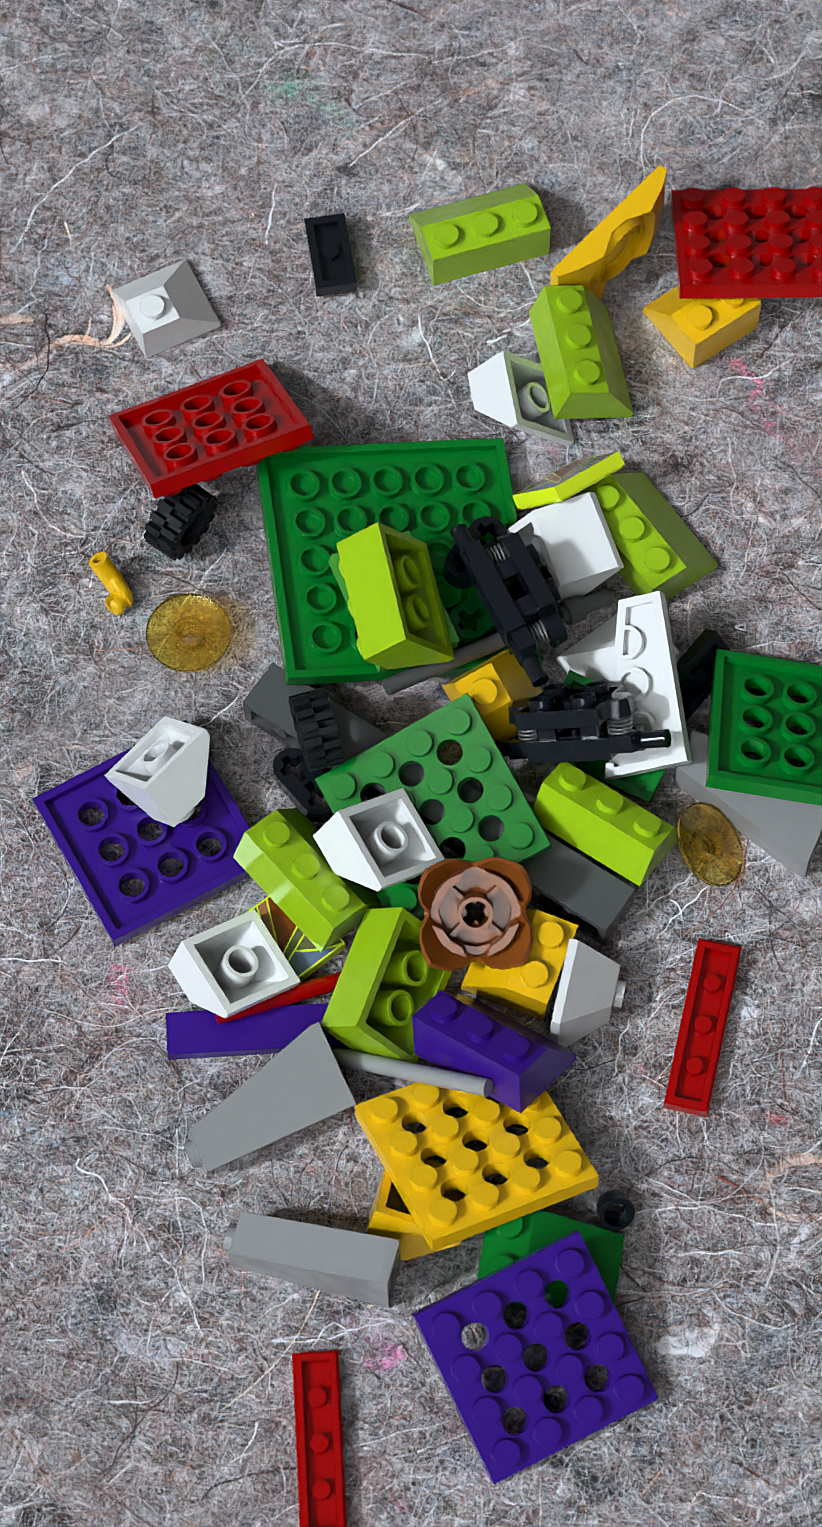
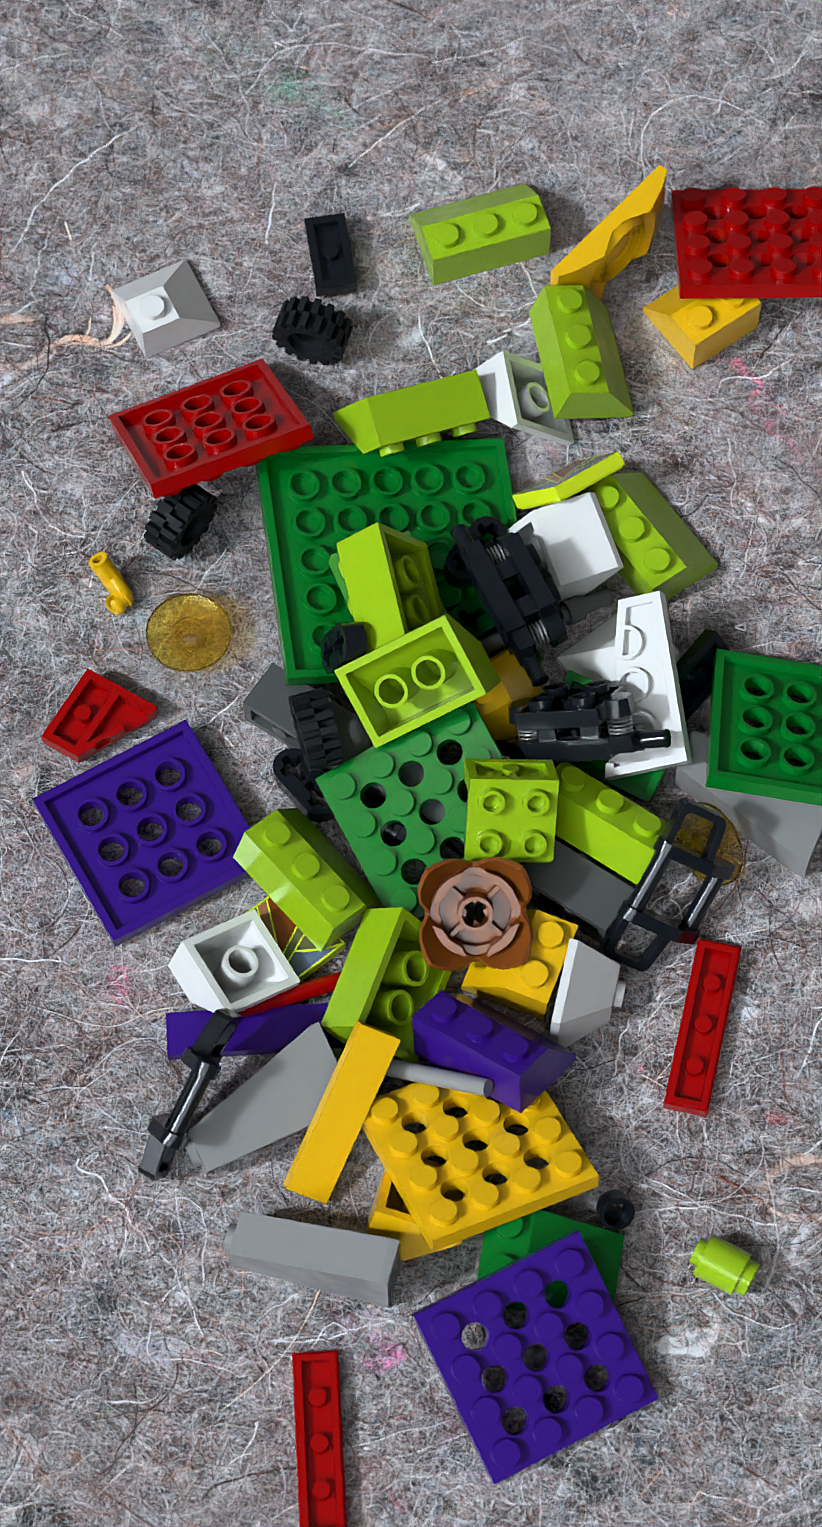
white slope [105,716,210,827] -> none
white slope [313,788,445,891] -> none
none -> red wing [41,669,159,763]
none -> black bar [138,1008,243,1181]
none -> black tyre [272,296,353,366]
none -> yellow tile [283,1020,401,1204]
none -> black beam [321,621,367,674]
none -> lime slope [333,369,490,457]
none -> lime slope [334,613,501,748]
none -> lime bracket [463,758,559,863]
none -> black bar [601,797,736,972]
none -> lime brick [689,1234,761,1297]

